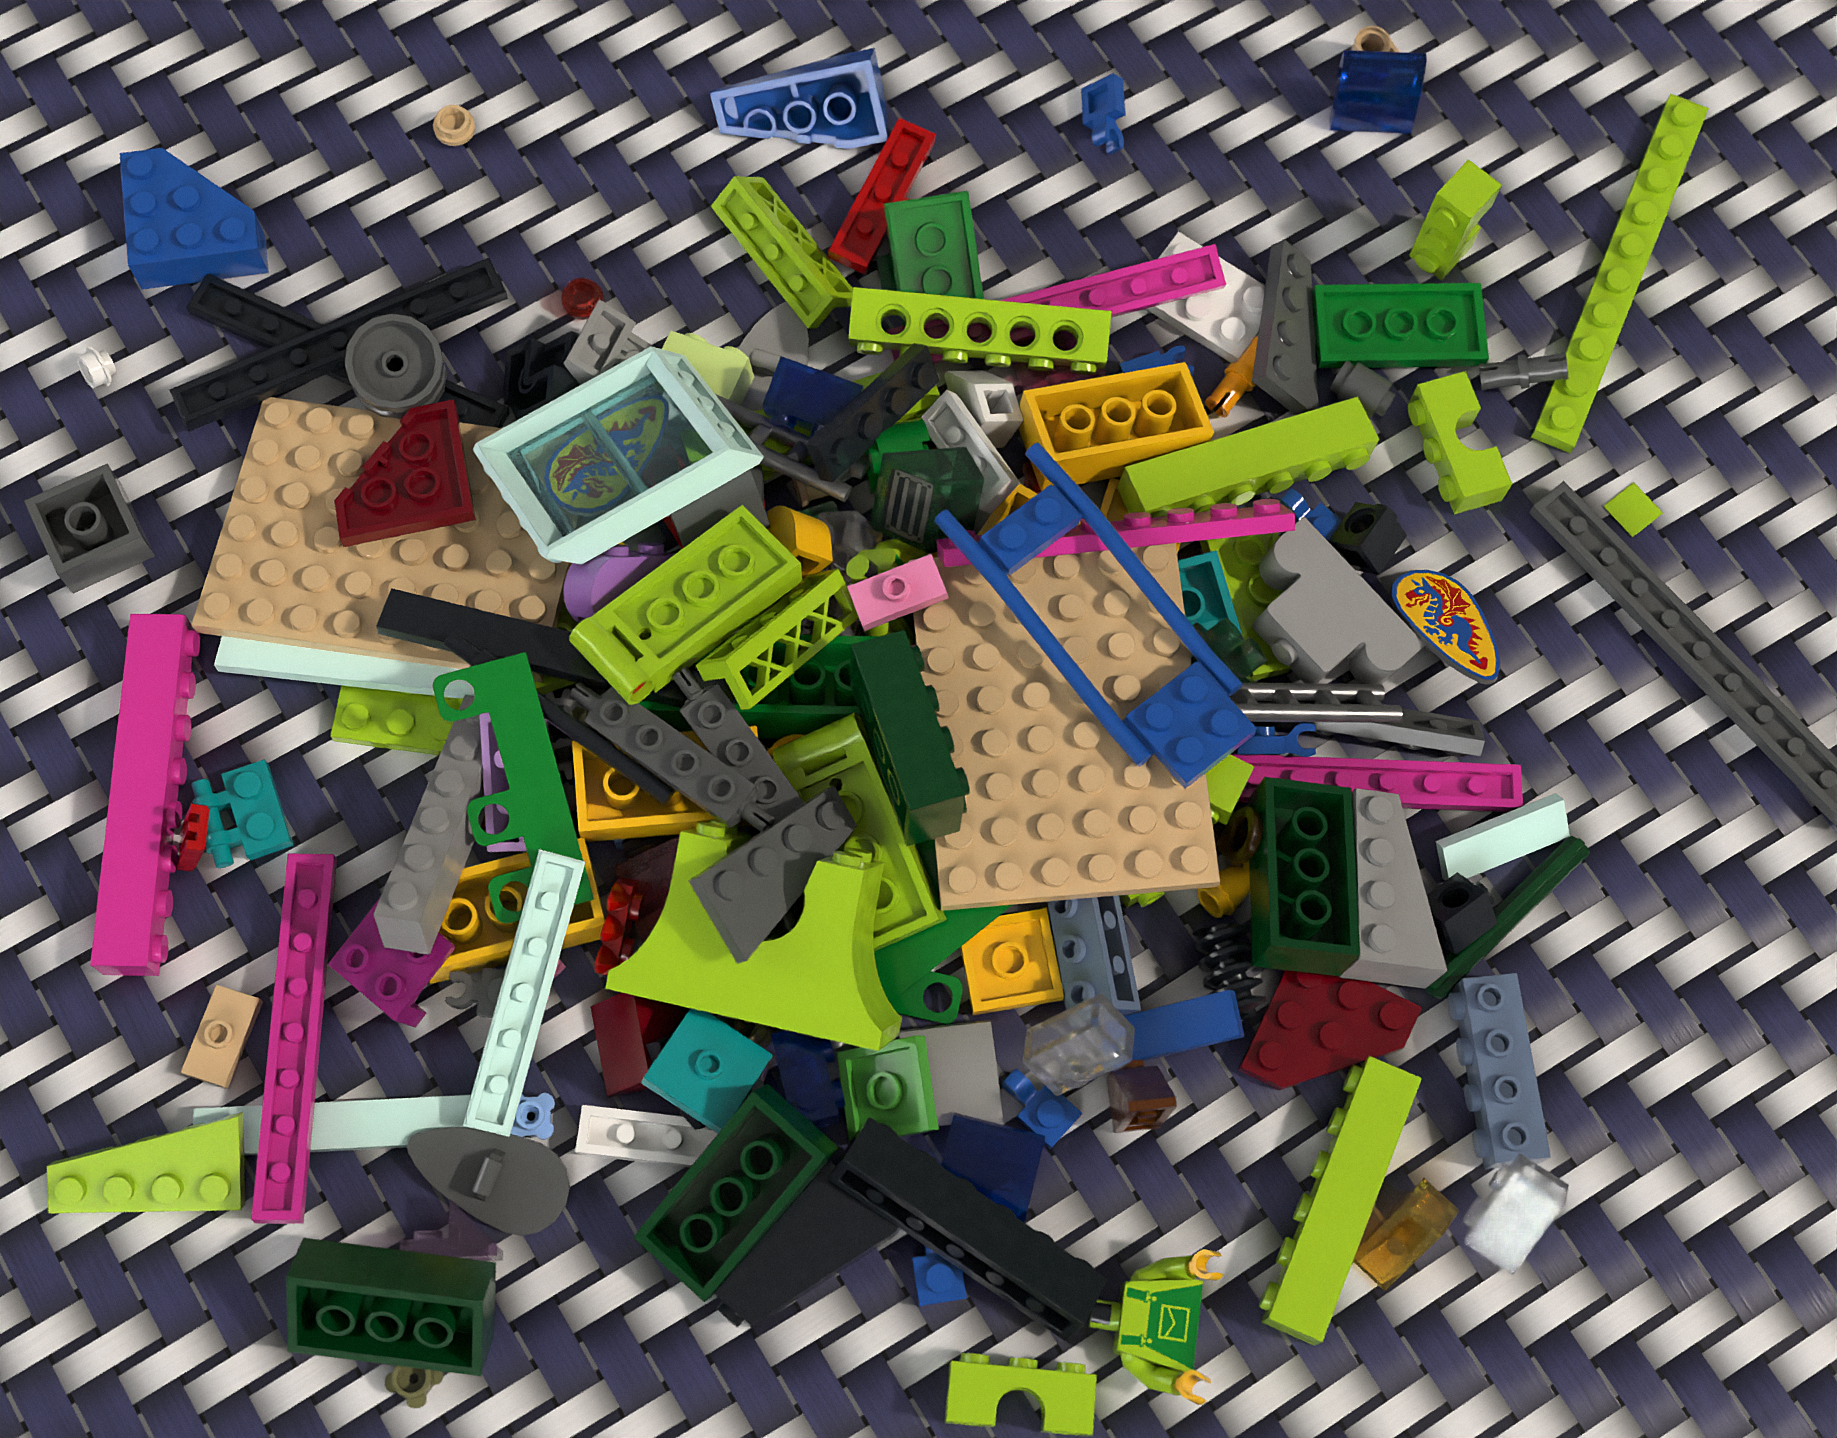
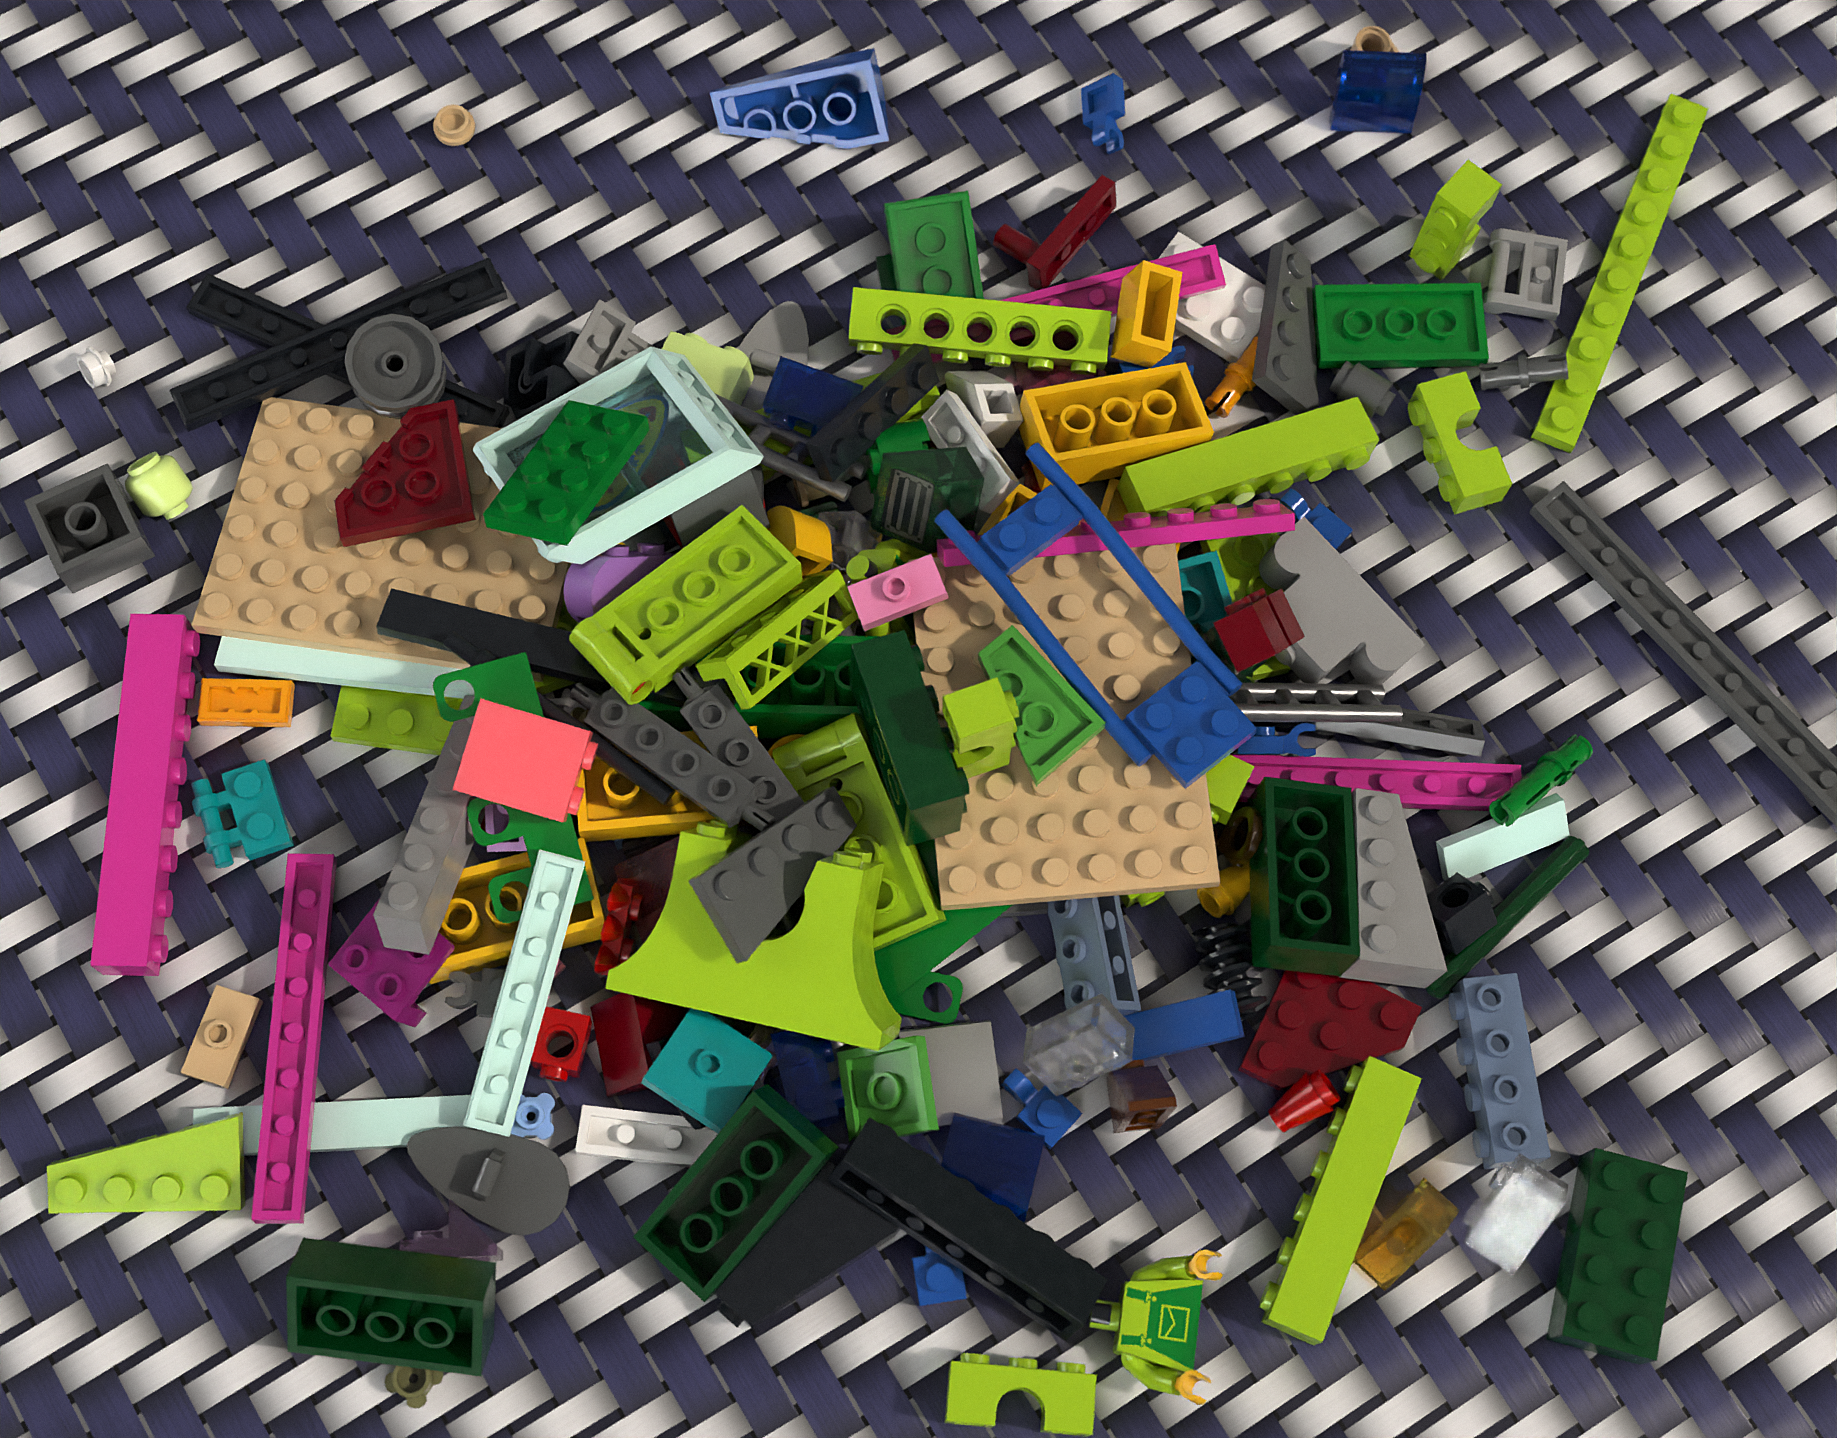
blue brick [120,148,269,290] -> none
red tile [176,804,210,872] -> none
clear red plate [561,278,604,320] -> none
lime fence [711,176,853,329] -> none
red plate [828,118,936,275] -> none
yellow plate [960,908,1064,1015] -> none
black brick [1328,502,1407,575] -> none
shield [1390,570,1500,685] -> none
lime sticker [1603,482,1663,538] -> none
none -> yellowish green head [125,452,193,520]
none -> light orange plate [197,678,295,727]
none -> coral brick [452,698,598,822]
none -> green plate [483,400,650,546]
none -> red brick [531,1006,593,1082]
none -> lime arch [942,677,1019,779]
none -> bright green wing [978,625,1105,786]
none -> dark red piece [993,175,1117,290]
none -> yellow brick [1111,260,1182,368]
none -> dark red piece [1213,587,1305,673]
none -> red cone [1268,1069,1341,1133]
none -> light grey plate [1483,229,1568,321]
none -> green pin [1489,734,1593,827]
none -> dark green brick [1546,1148,1688,1365]

